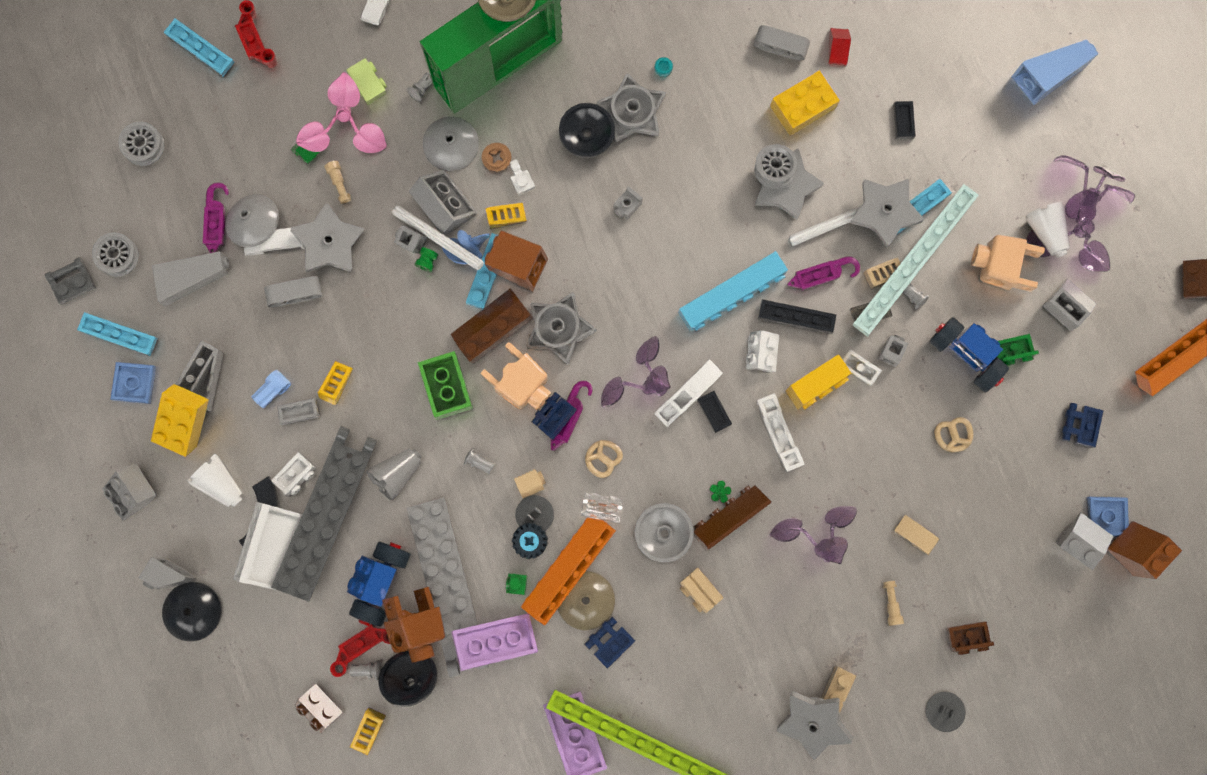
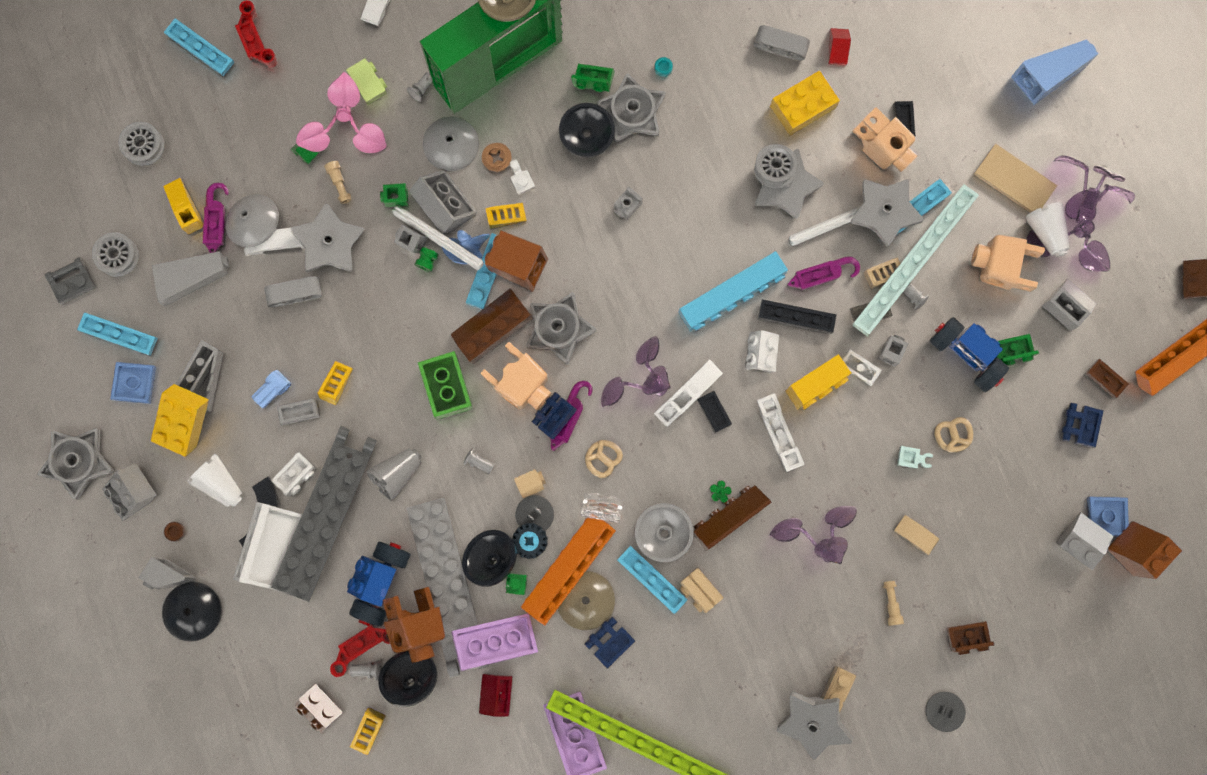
none -> light grey plate [37,428,114,500]
none -> yellow slope [163,178,204,235]
none -> reddish brown tile [164,522,185,542]
none -> green brick [380,183,409,207]
none -> black dish [462,530,517,587]
none -> dark red panel [479,674,513,717]
none -> green bracket [571,63,615,92]
none -> medium azure plate [617,546,688,614]
none -> light nougat piece [853,107,917,172]
none -> light aqua plate [897,446,933,469]
none -> tan tile [974,143,1058,213]
none -> reddish brown plate [1085,359,1129,399]

